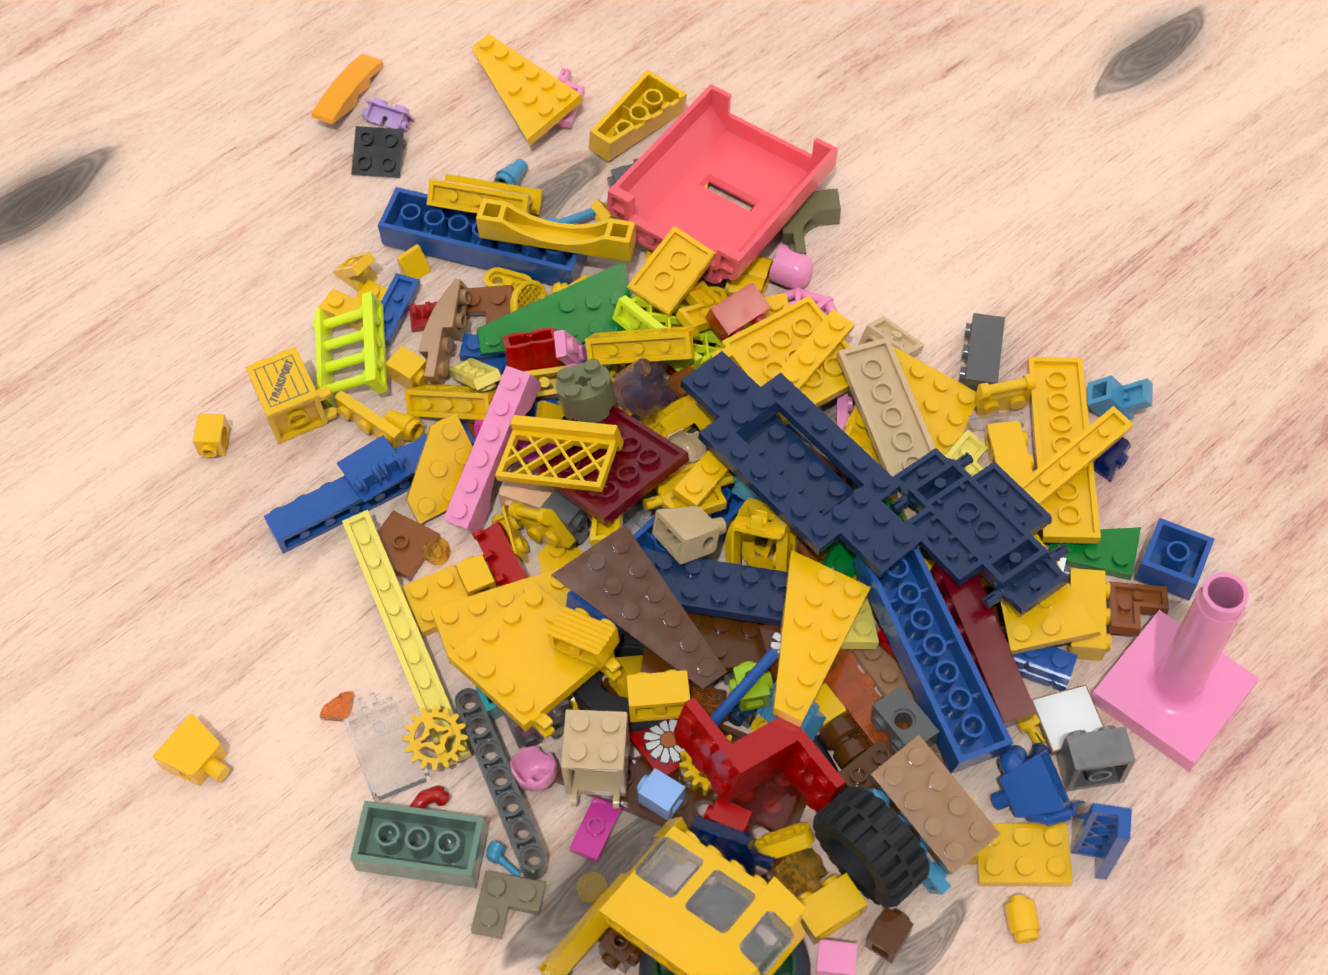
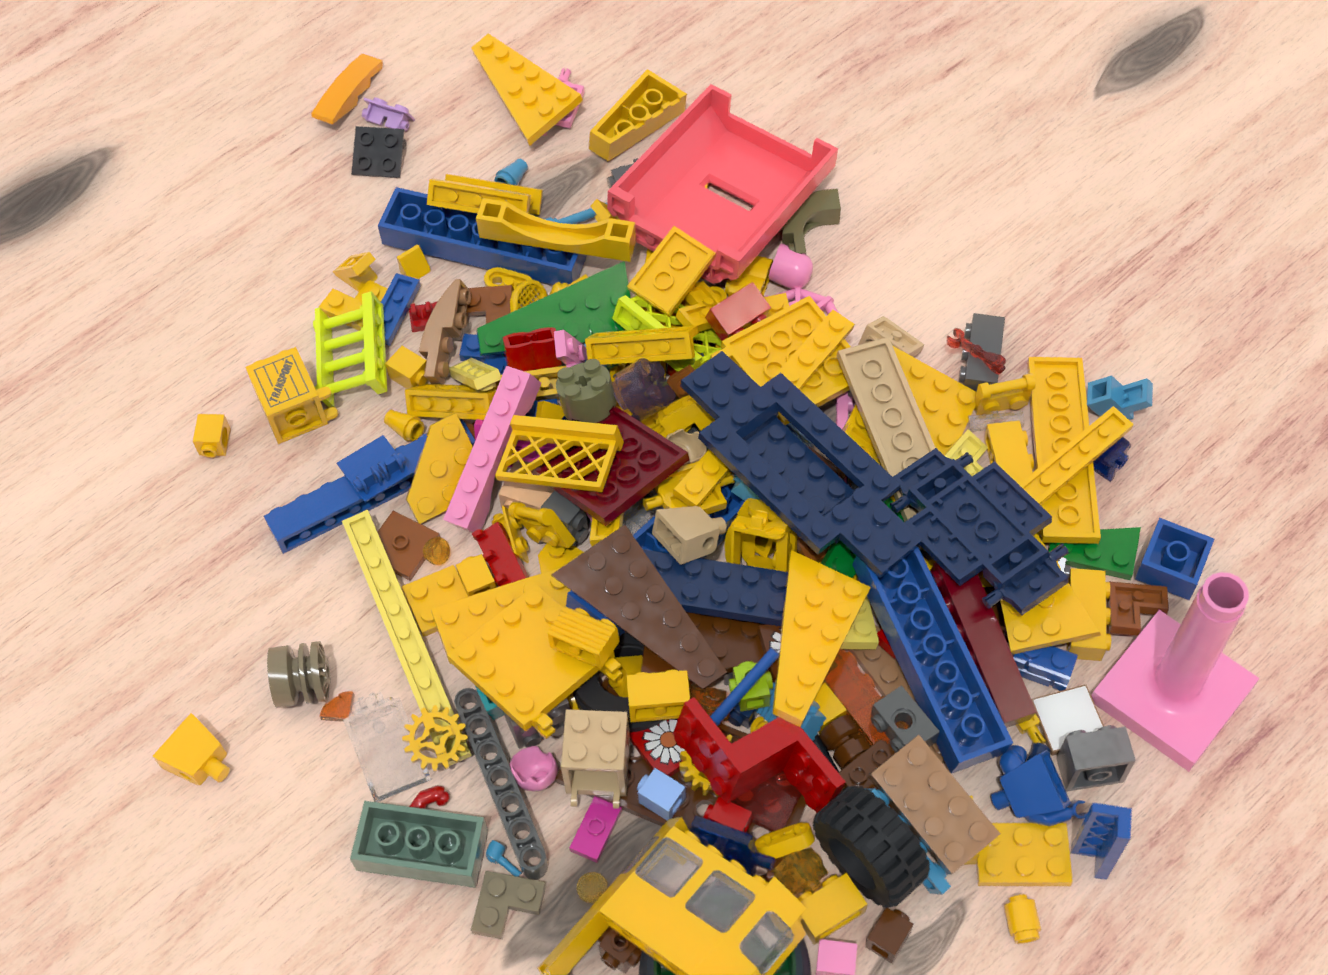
yellow plate [334,390,405,449] -> none
none -> dark tan wheel [267,641,330,708]
none -> clear red piece [946,328,1006,375]

